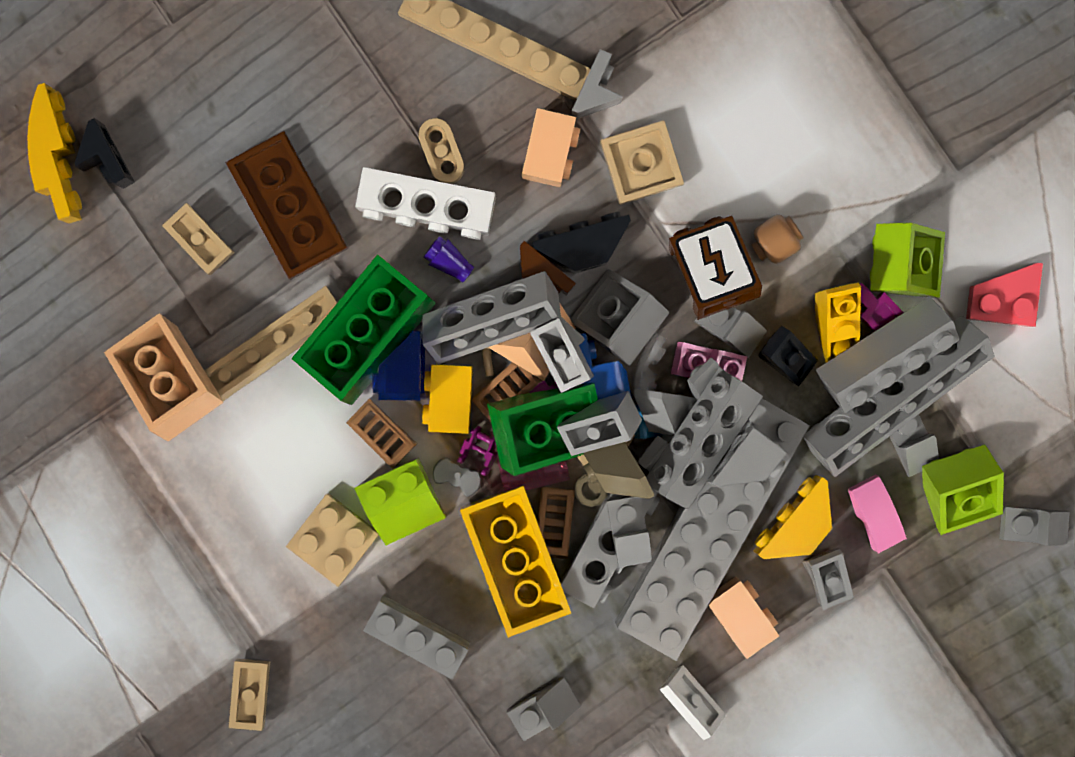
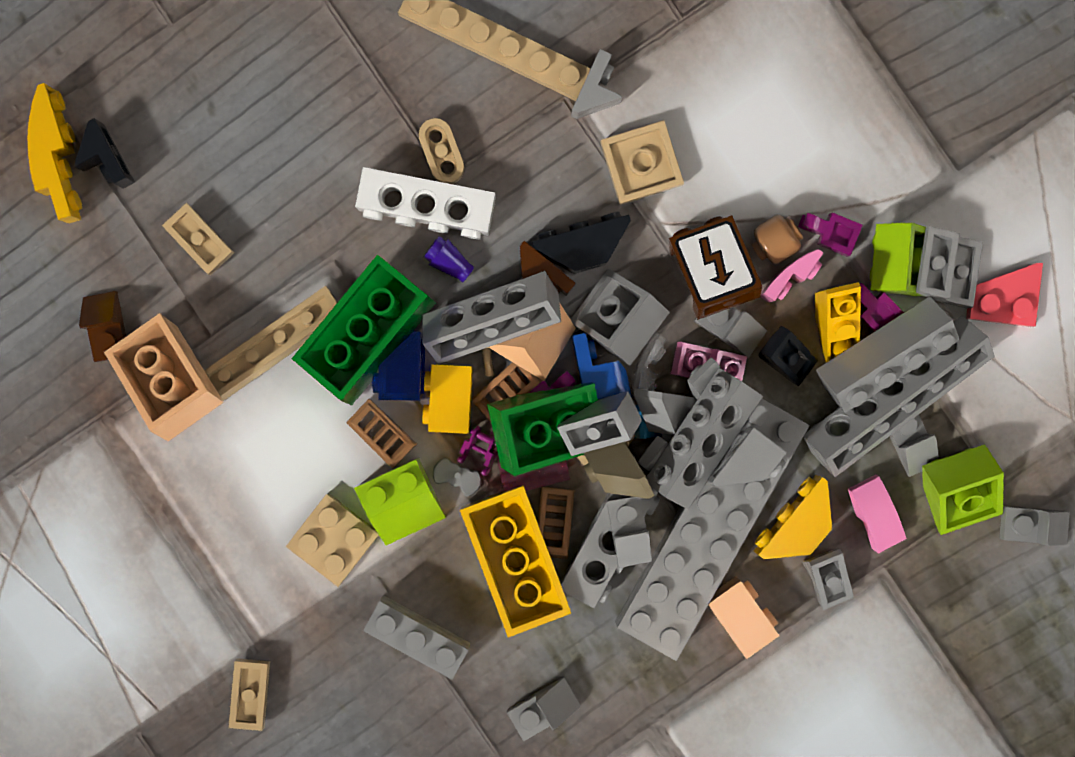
reddish brown tile [225,131,349,280] -> none
light nougat brick [522,108,581,188] -> none
light grey slope [530,317,594,393] -> none
dark tan tile [575,473,608,507] -> none
white plate [659,665,726,740] -> none
none -> reddish brown slope [79,291,126,362]
none -> bright pink slope [760,249,823,303]
none -> magenta plate [798,212,863,257]
none -> light grey slope [916,226,983,309]

